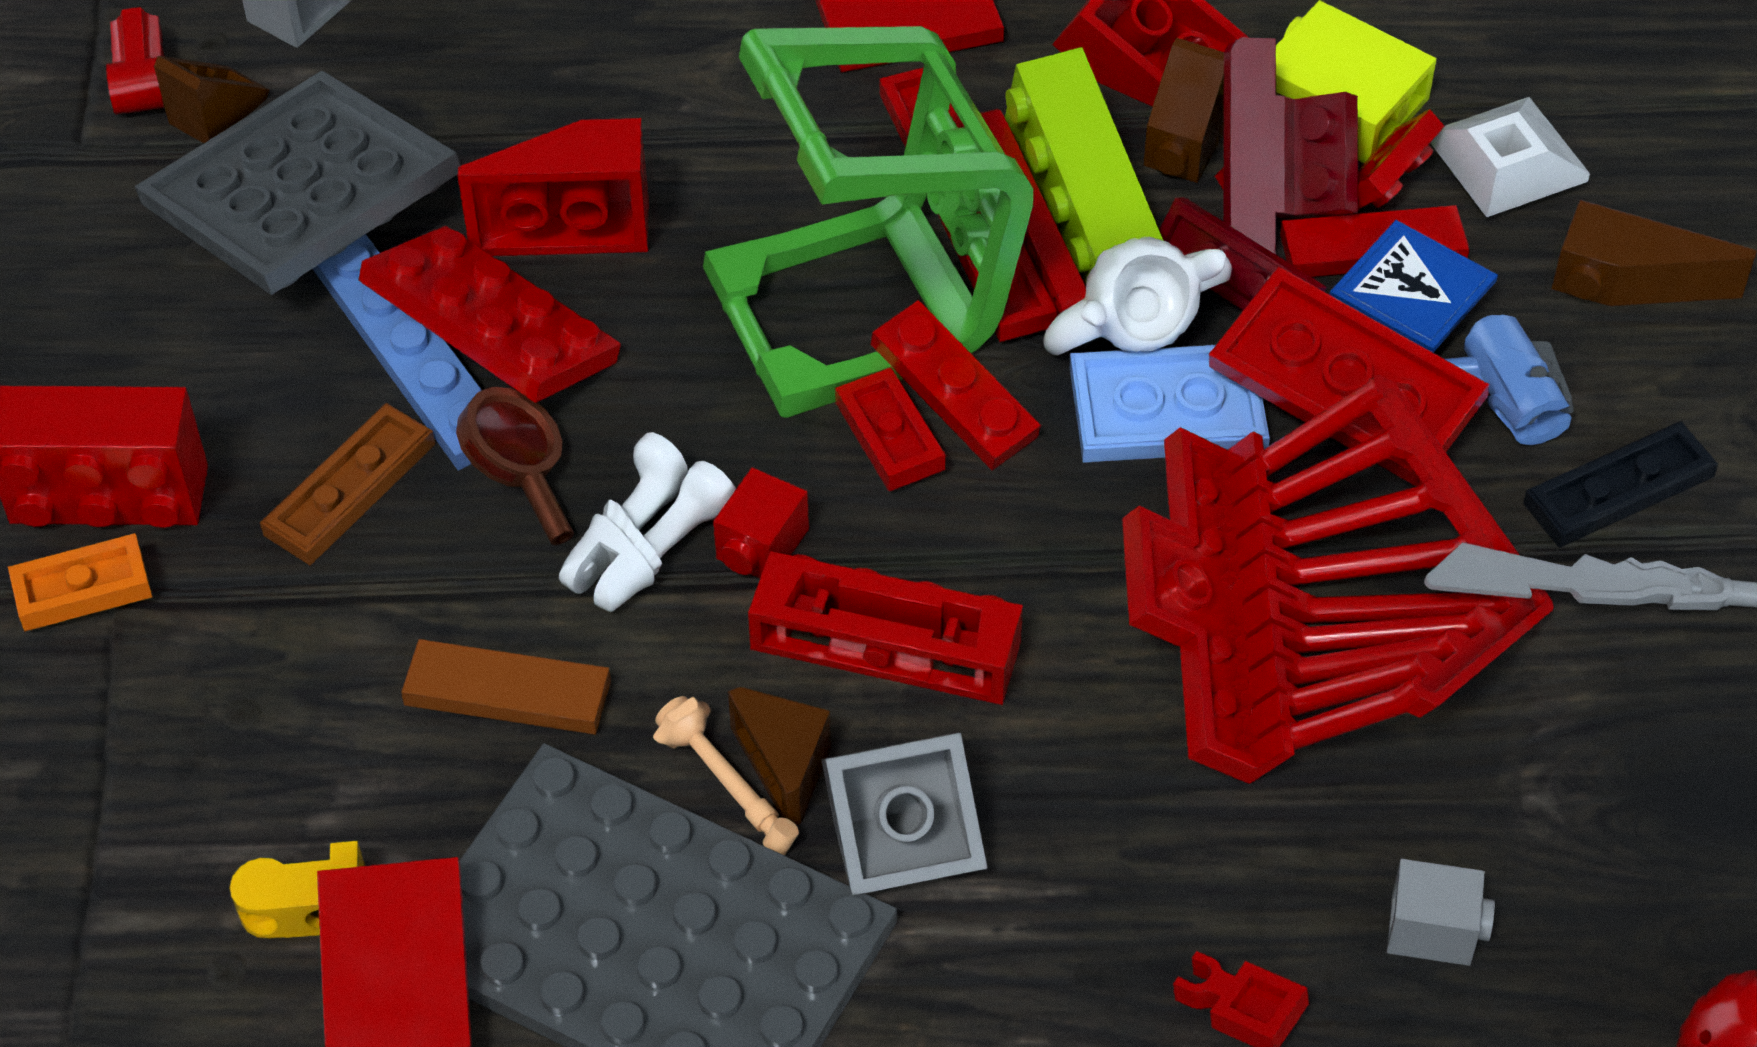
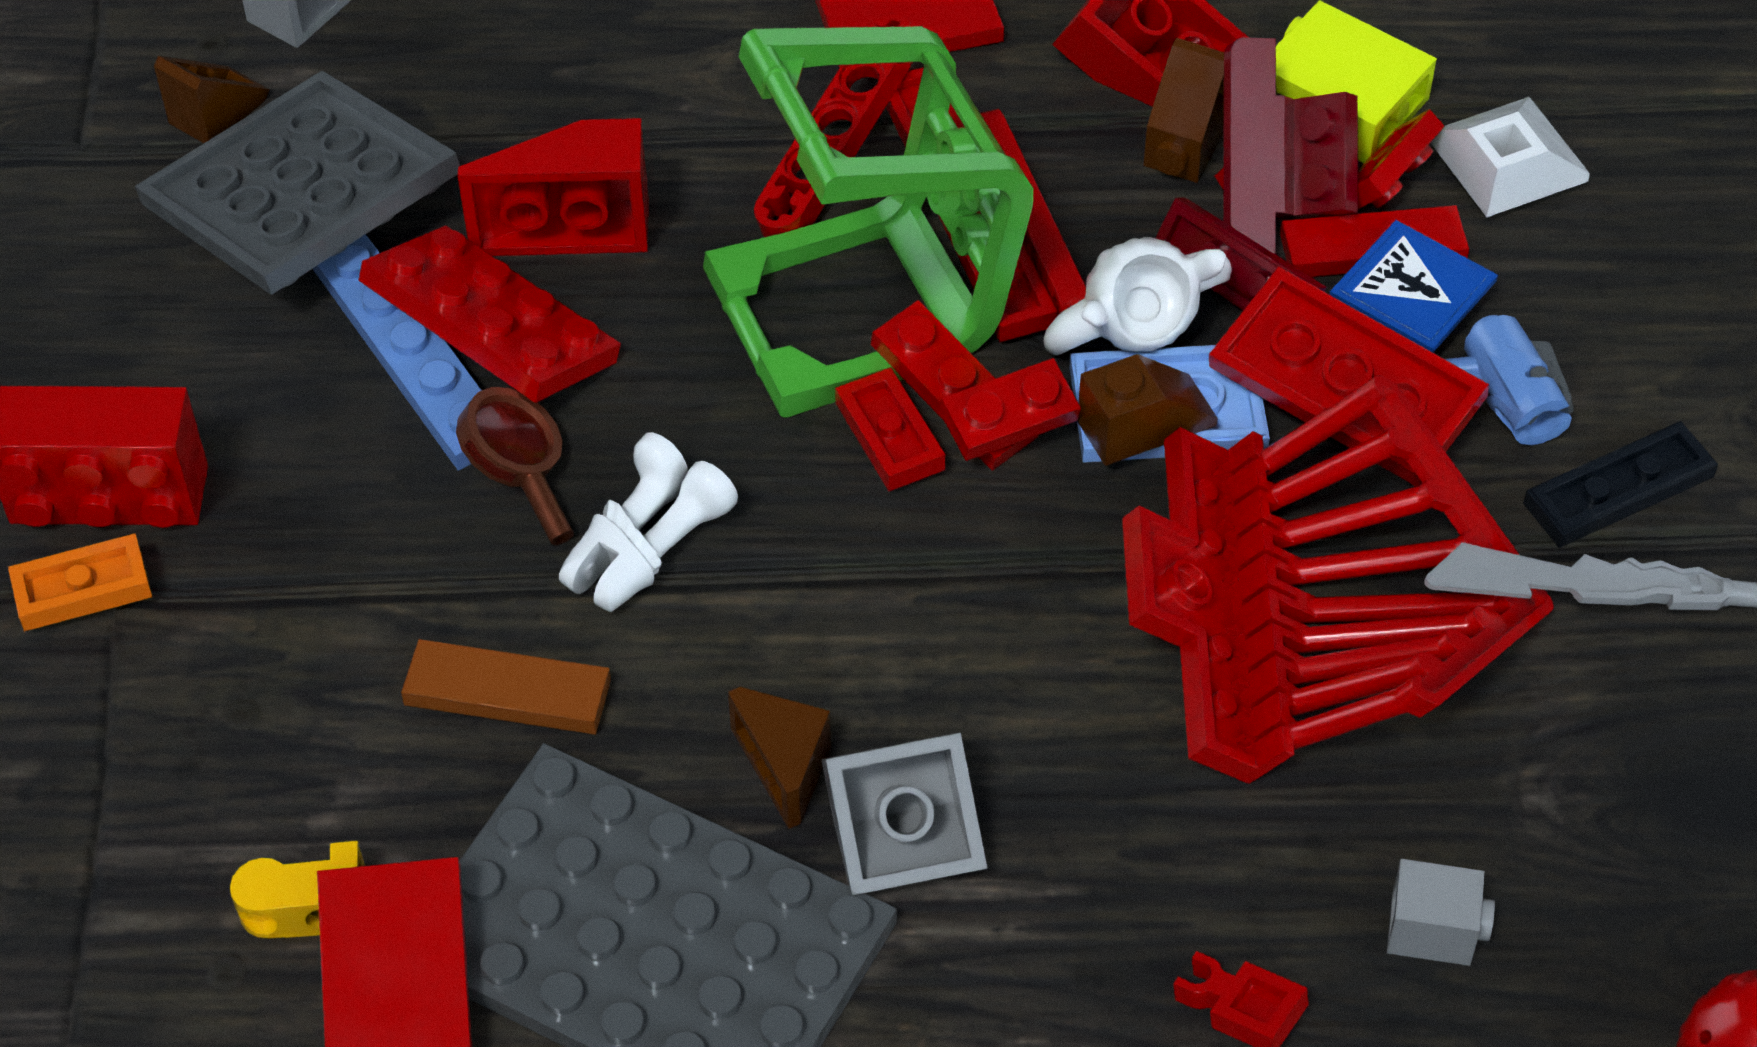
red piece [106,7,165,115] -> none
dark orange tile [260,403,435,566] -> none
light nougat piece [653,696,799,855] -> none
red brick [713,467,809,578] -> none
red brick [748,551,1023,705] -> none
lime wedge [1005,47,1163,284] -> none
reddish brown slope [1551,200,1757,306] -> none
none -> red beam [754,13,913,237]
none -> red plate [939,358,1081,461]
none -> reddish brown slope [1077,354,1218,466]

